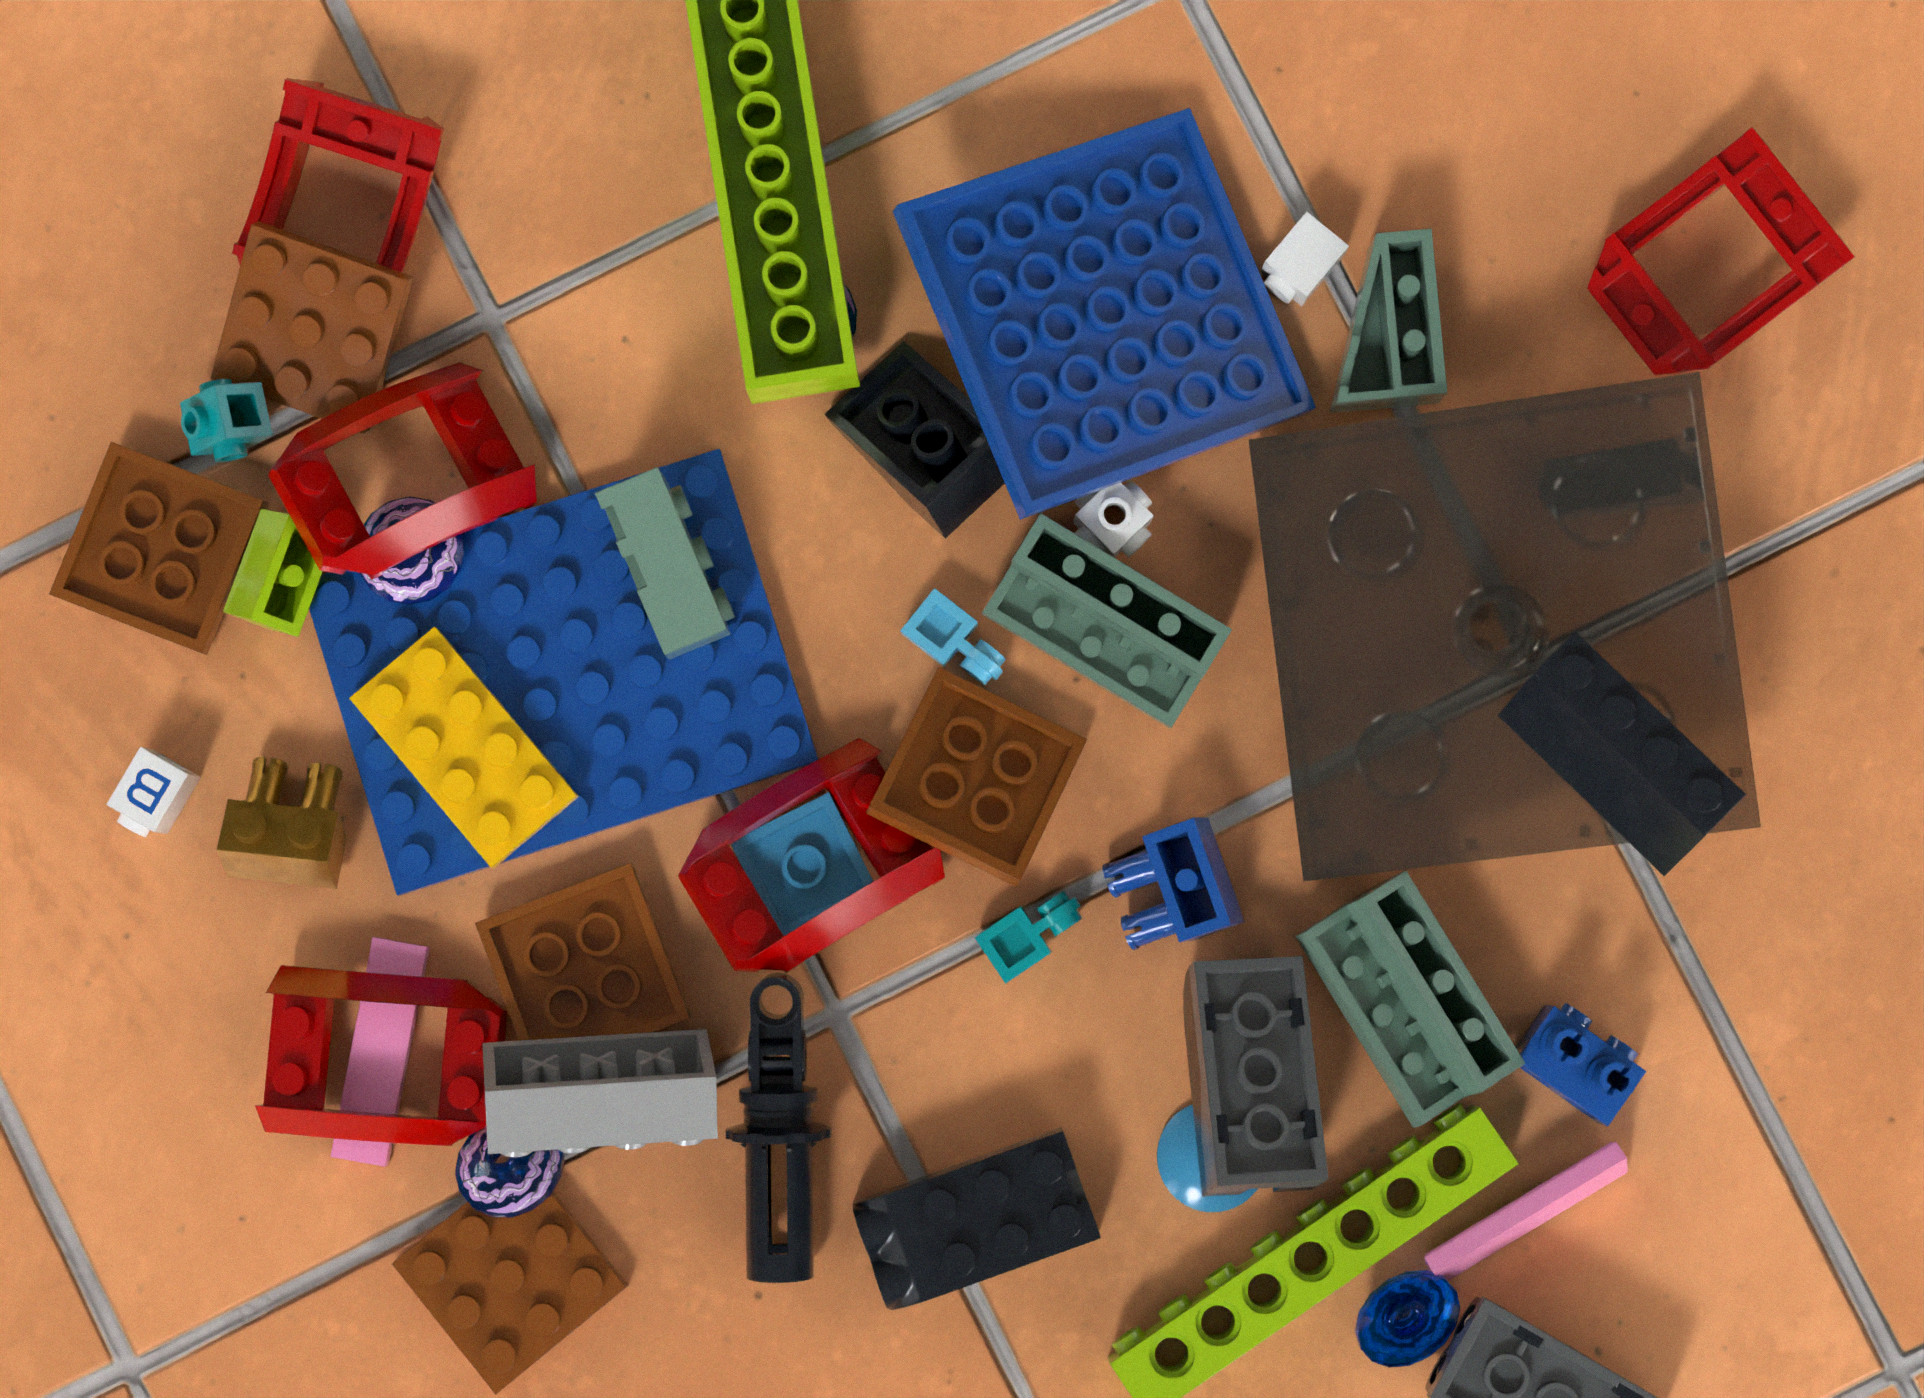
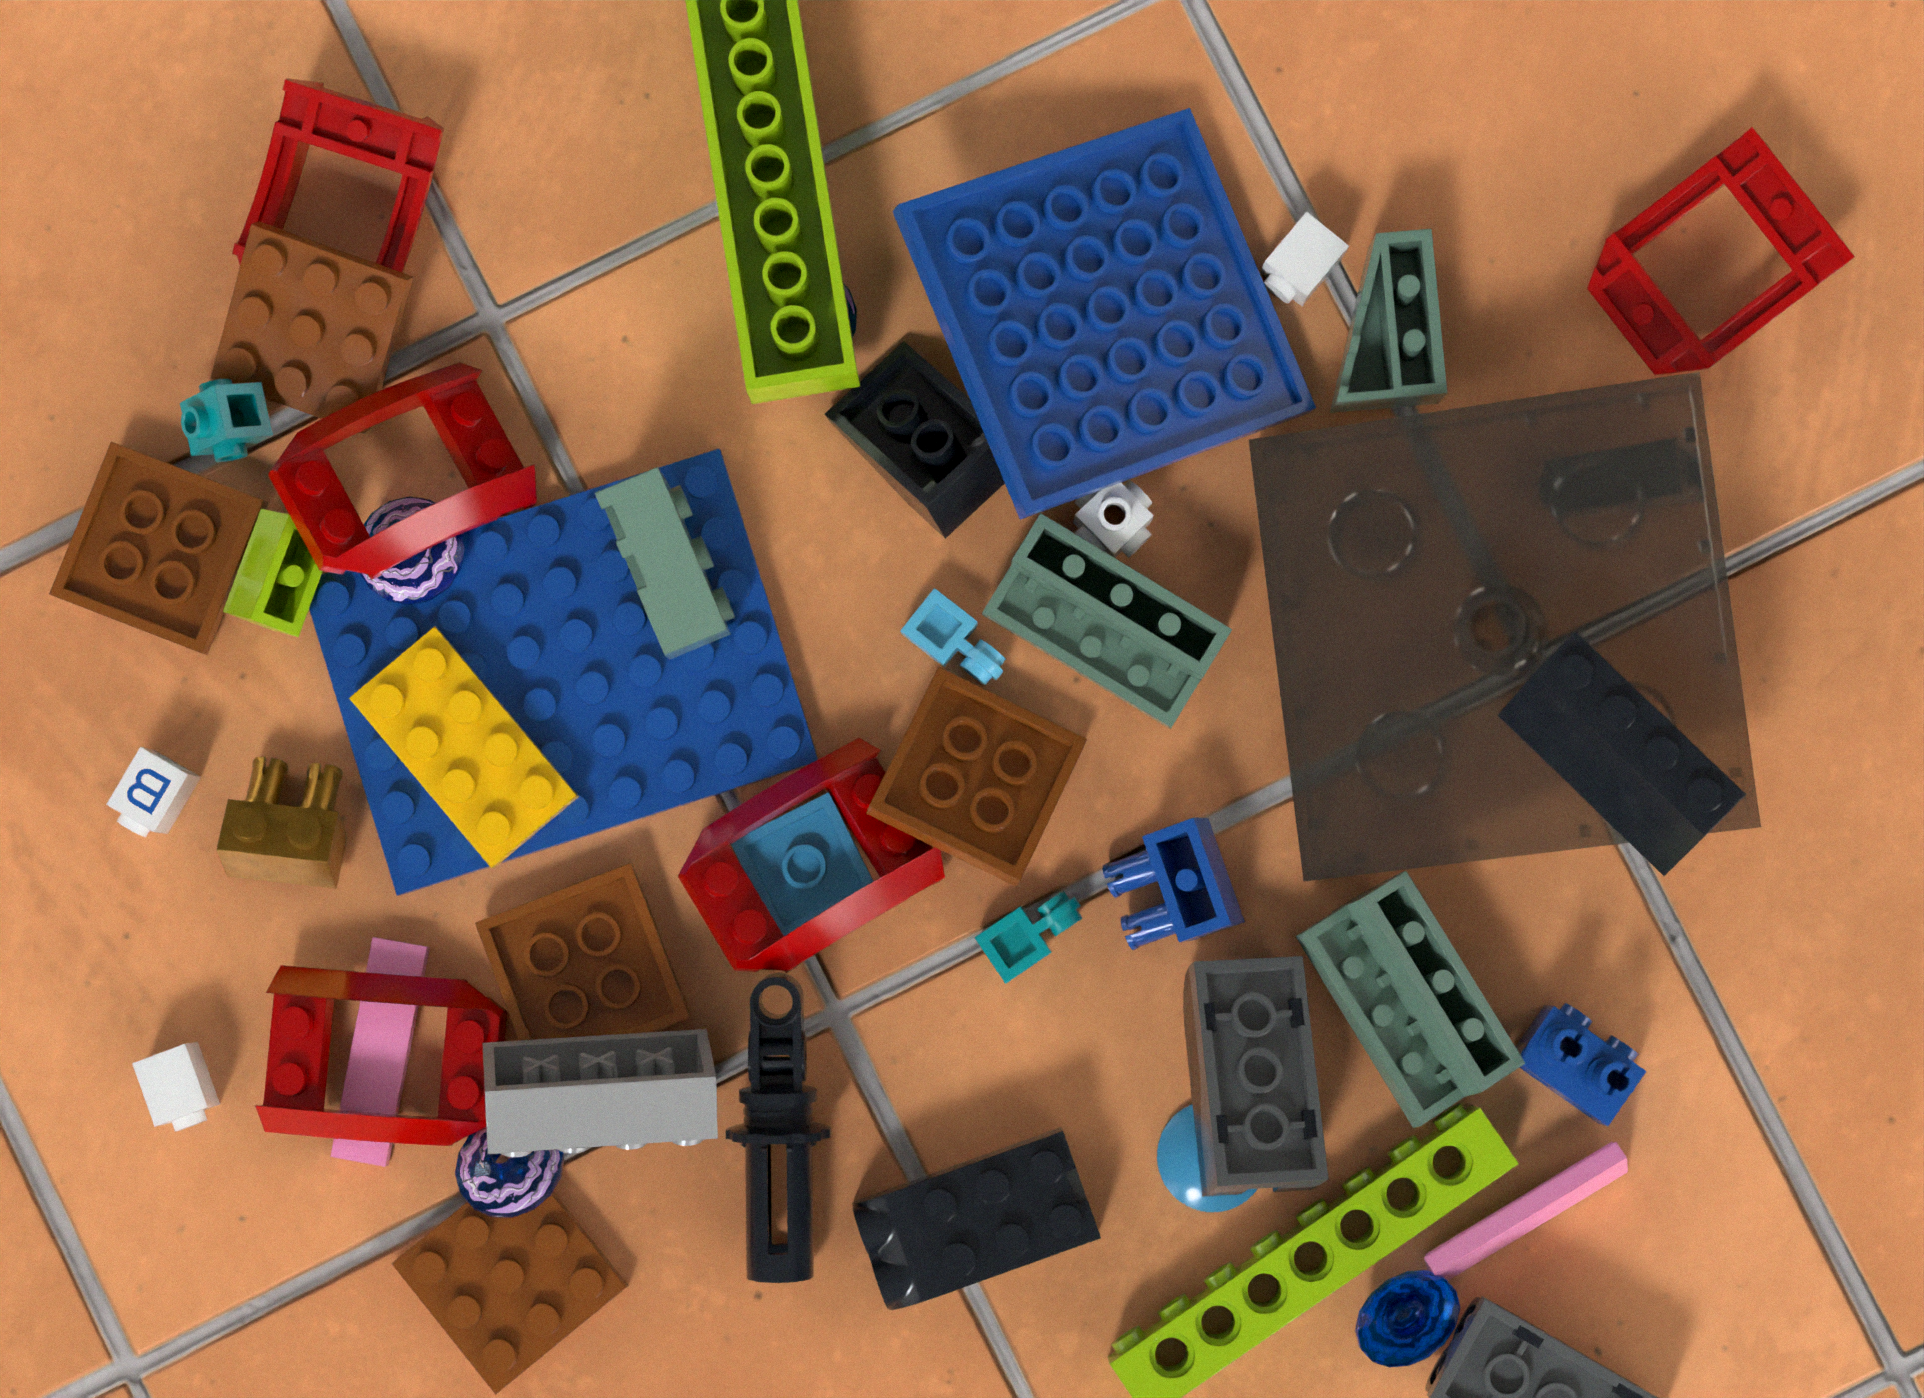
none -> white brick [132,1042,220,1132]

